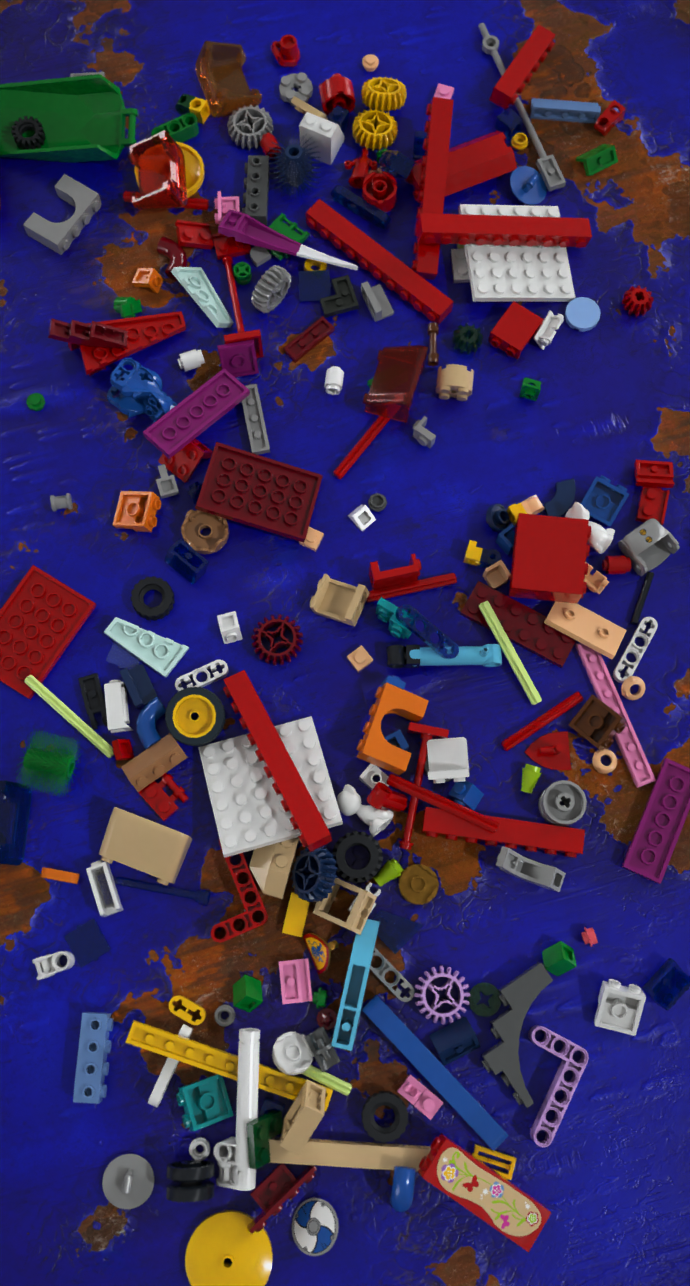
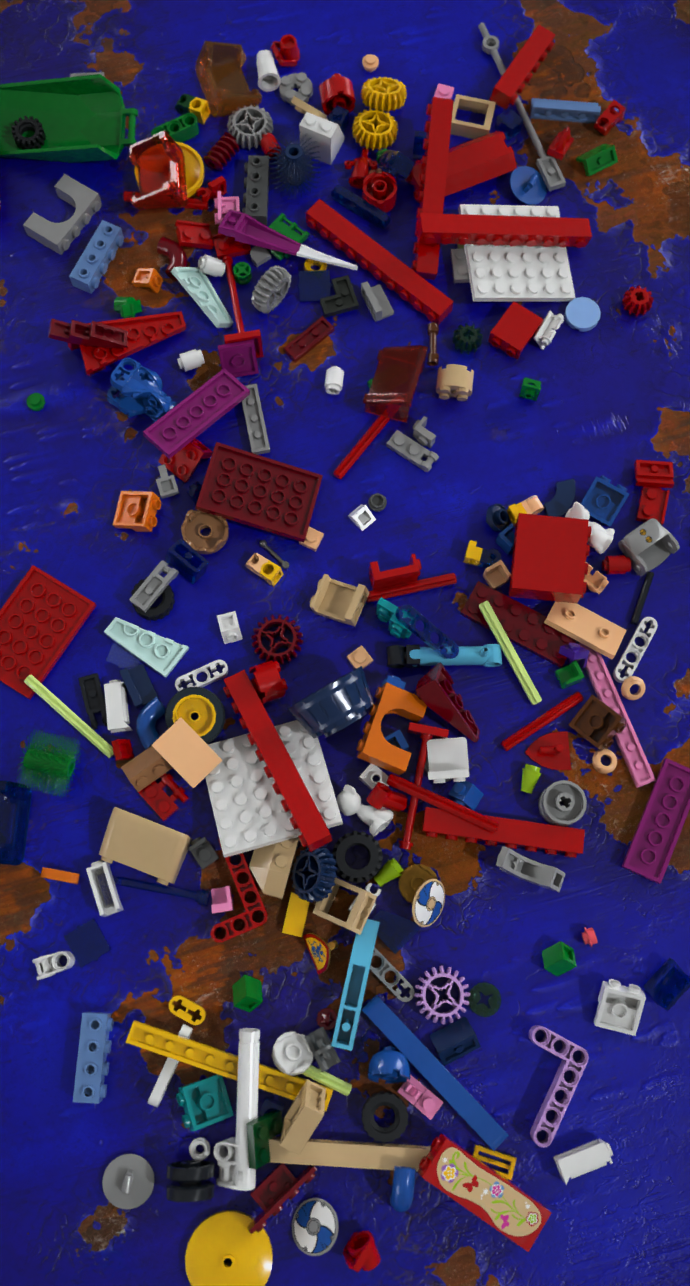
light grey bush [50,493,73,512] -> none
light grey plate [214,1005,235,1026] -> none
bright pink plate [279,958,313,1005] -> none
green plate [313,988,327,1009] -> none
dark grey arch [481,962,553,1108] -> none
yellow plate [511,132,528,150] -> none
none -> medium blue brick [69,220,124,294]
none -> light grey plate [129,560,179,613]
none -> light nougat tile [152,717,223,788]
none -> dark grey bracket [188,837,220,870]
none -> red plate [196,176,227,203]
none -> white brick [198,254,226,277]
none -> dark red piece [203,132,240,172]
none -> bright pink panel [211,885,234,914]
none -> leg [245,553,284,587]
none -> red brick [249,660,288,704]
none -> white plant [256,50,281,92]
none -> flat silver hinge [259,540,289,569]
none -> dark blue piece [287,666,374,738]
none -> red piece [343,1230,381,1272]
none -> blue cylinder [368,1047,410,1084]
none -> light grey plate [386,430,439,472]
none -> shield [412,879,445,927]
none -> dark red wedge [416,662,480,743]
none -> tan window [451,94,496,139]
none -> red tile [546,126,575,161]
none -> white window [553,1138,613,1185]
none -> green panel [554,660,584,689]
none -> dark purple bracket [559,643,590,668]

